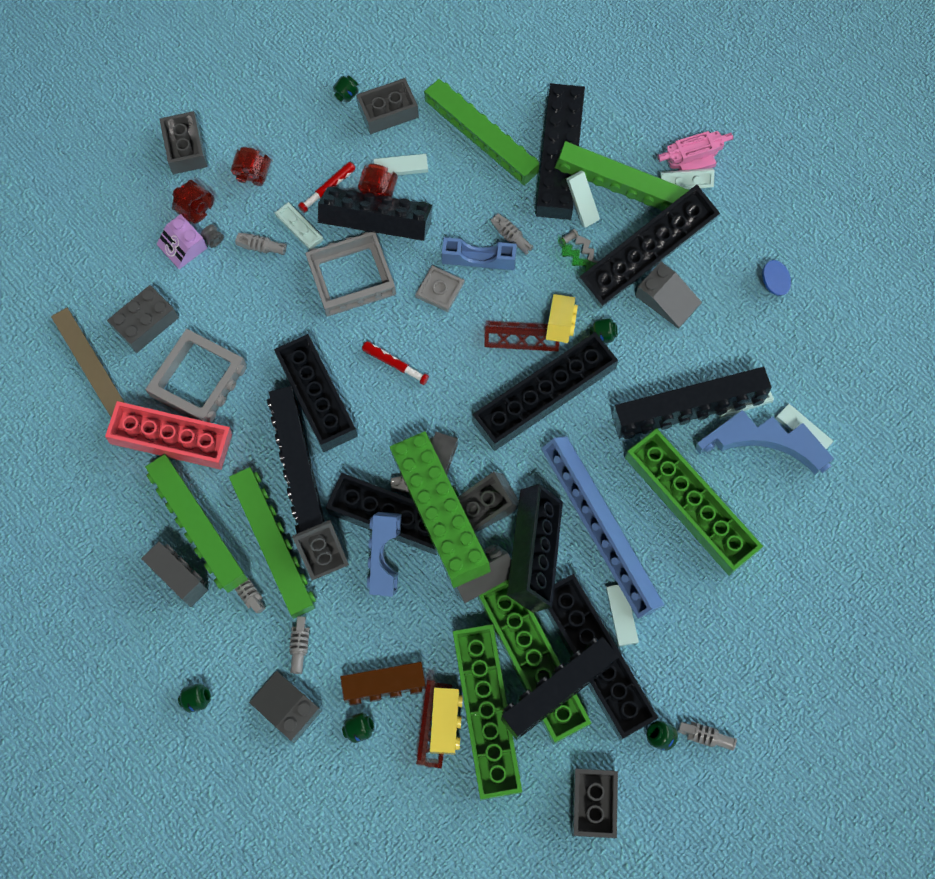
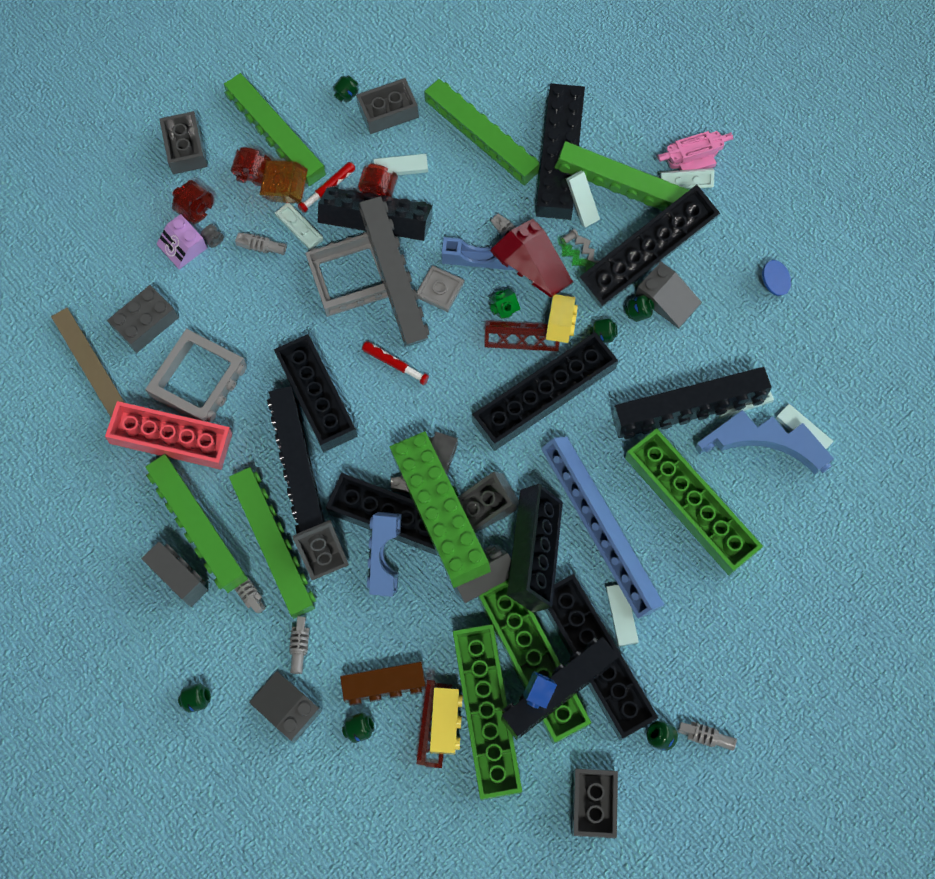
none -> bright green brick [224,73,326,186]
none -> clear orange brick [259,160,308,204]
none -> dark grey brick [358,196,429,347]
none -> green brick [489,289,521,319]
none -> dark red wedge [490,219,573,297]
none -> blue brick [523,671,557,709]
none -> dark green head [625,295,655,322]

